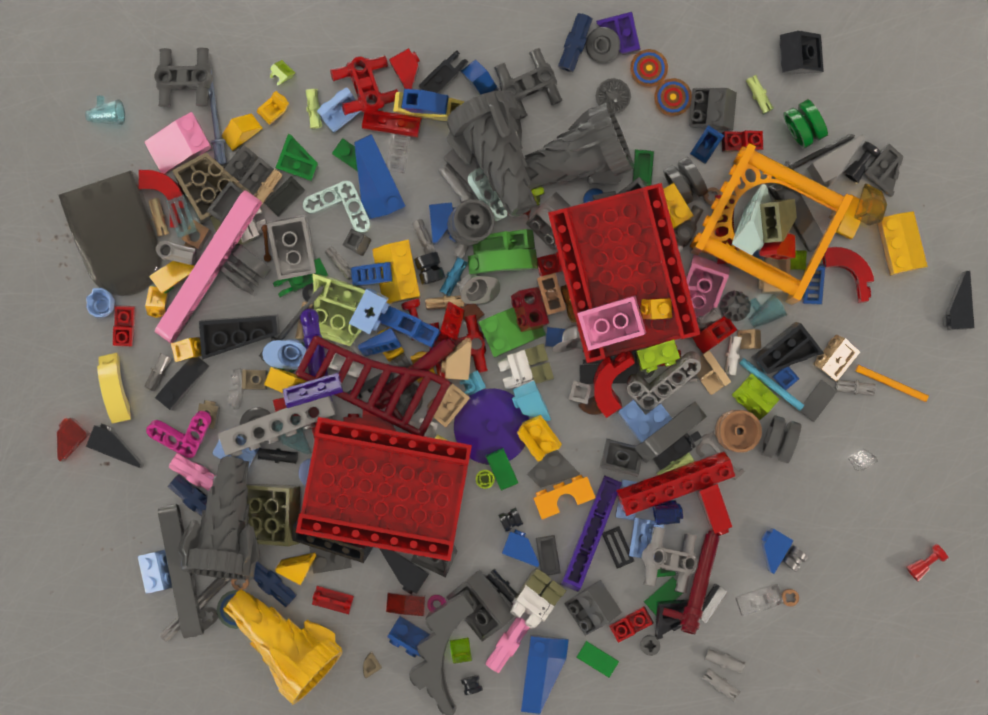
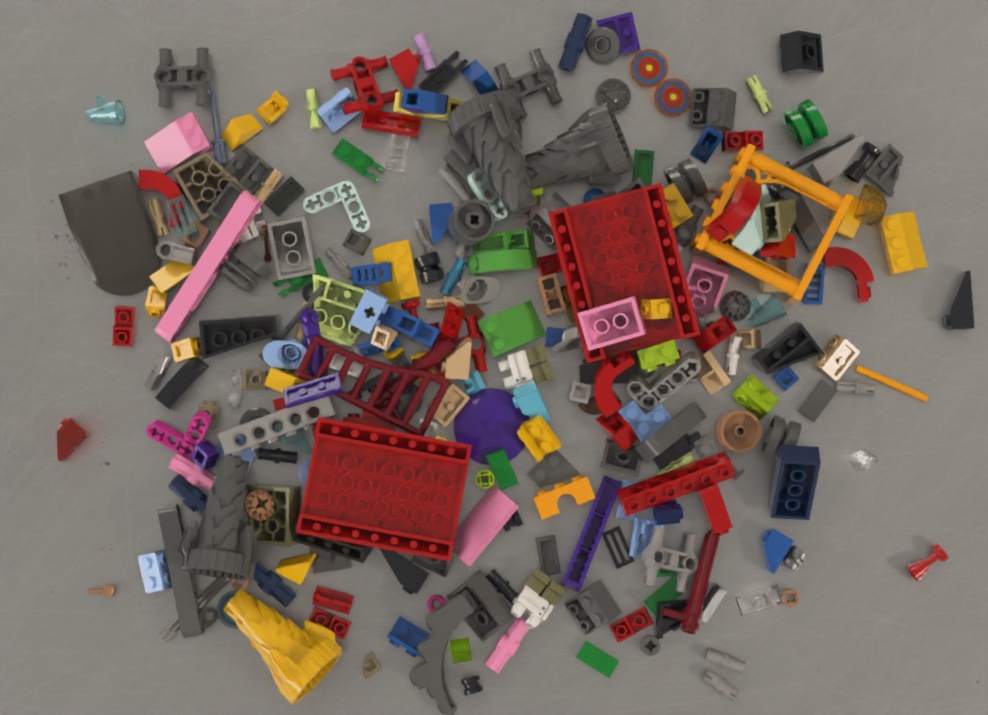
light blue hair [86,288,115,318] -> none
black slope [86,423,144,468] -> none
light yellow arch [97,353,131,424] -> none
lime tile [269,60,295,85] -> none
green wing [275,134,318,182] -> none
blue wedge [354,134,405,219] -> none
clear red slope [386,593,426,616] -> none
blue slope [502,529,539,567] -> none
dark red brick [511,287,549,332] -> none
blue wedge [521,634,569,714] -> none
medium azure bar [739,358,804,411] -> none
clear neon green slope [790,250,807,271] -> none
none -> medium nougat hand [88,584,116,596]
none -> dark purple plate [191,440,220,470]
none -> medium nougat gear [245,489,276,521]
none -> red slope [309,606,352,640]
none -> tan slope [371,325,398,351]
none -> lavender pin [413,33,436,73]
none -> bright pink tile [454,485,519,566]
none -> red slope [596,412,639,451]
none -> red arch [705,176,762,243]
none -> dark blue brick [769,445,821,520]

